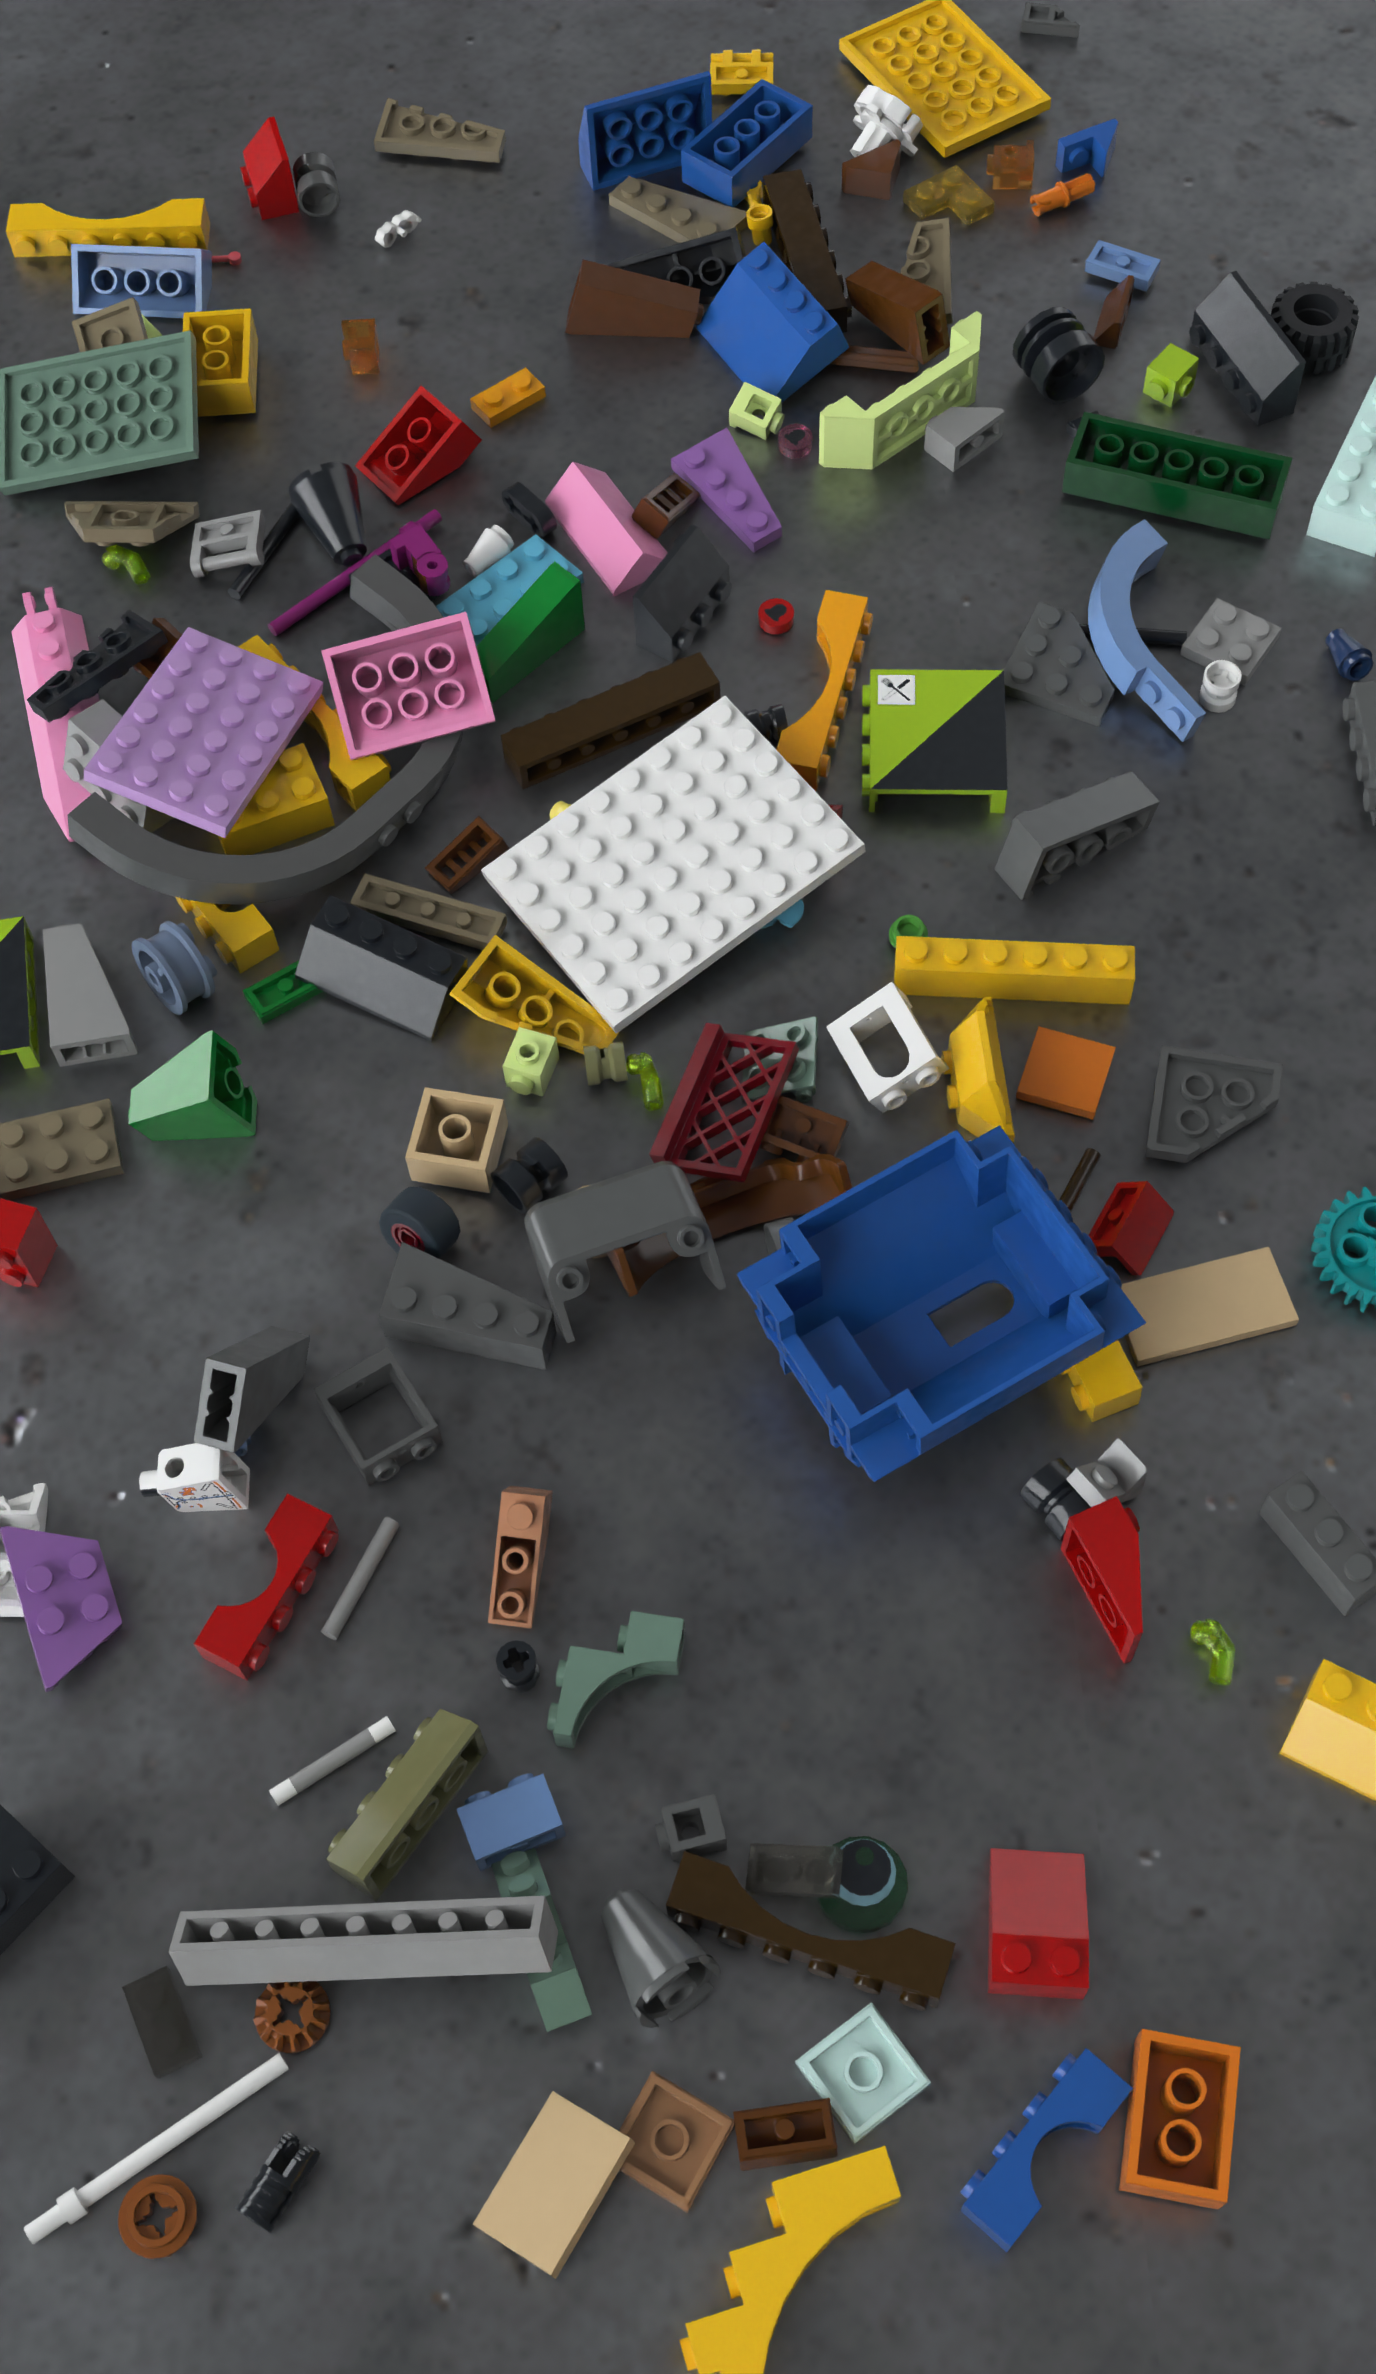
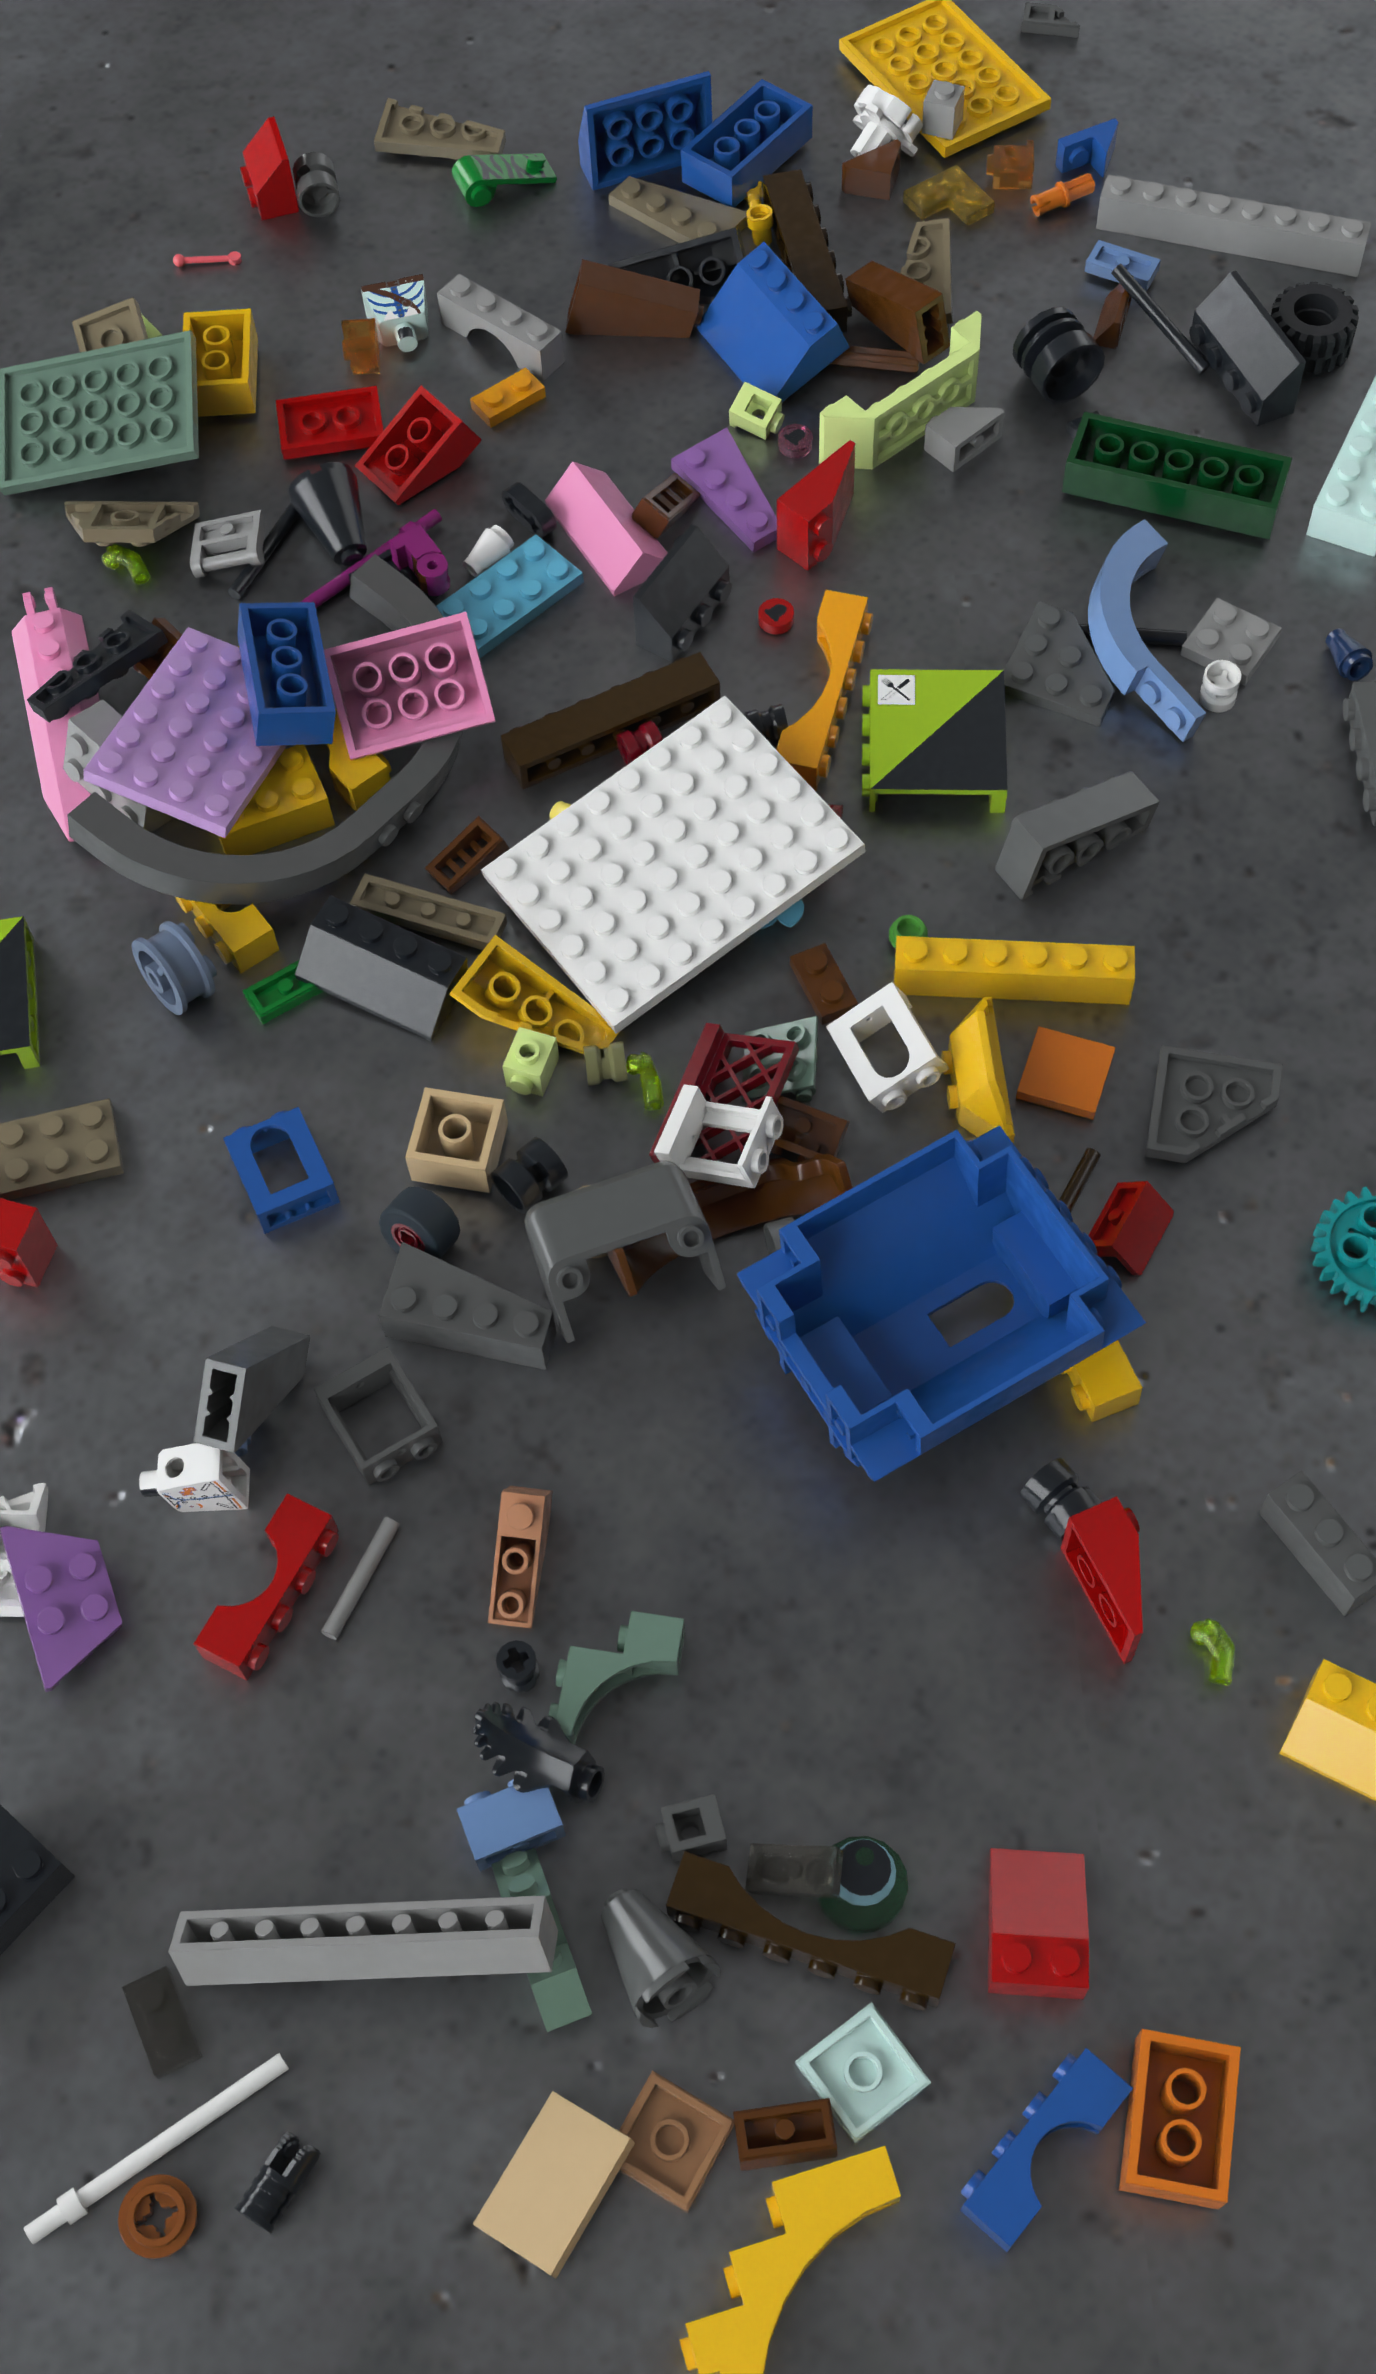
yellow arch [6,198,210,257] -> none
light grey slope [43,923,138,1067] -> none
medium blue slope [71,244,212,318] -> none
green slope [128,1030,257,1141] -> none
dark orange gear [253,1981,331,2053] -> none
light grey bar [269,1716,396,1806] -> none
olive slope [326,1709,488,1902] -> none
white piece [375,210,421,248] -> none
green slope [477,562,585,704] -> none
yellow plate [710,49,774,96] -> none
light grey slope [1066,1439,1148,1507] -> none
tan tile [1121,1246,1299,1367] -> none
lime brick [1143,343,1199,408] -> none
none -> blue panel [223,1107,340,1234]
none -> blue brick [237,602,336,746]
none -> red plate [276,385,384,460]
none -> light aqua torso [361,274,429,352]
none -> light grey arch [437,274,565,382]
none -> green door [452,153,557,207]
none -> black plant [473,1702,605,1803]
none -> dark red wheel [616,720,663,765]
none -> white panel [654,1084,784,1189]
none -> red slope [777,440,855,571]
none -> reddish brown plate [790,943,858,1025]
none -> light grey brick [922,80,965,140]
none -> light grey brick [1096,175,1371,277]
none -> black bar [1111,264,1210,375]

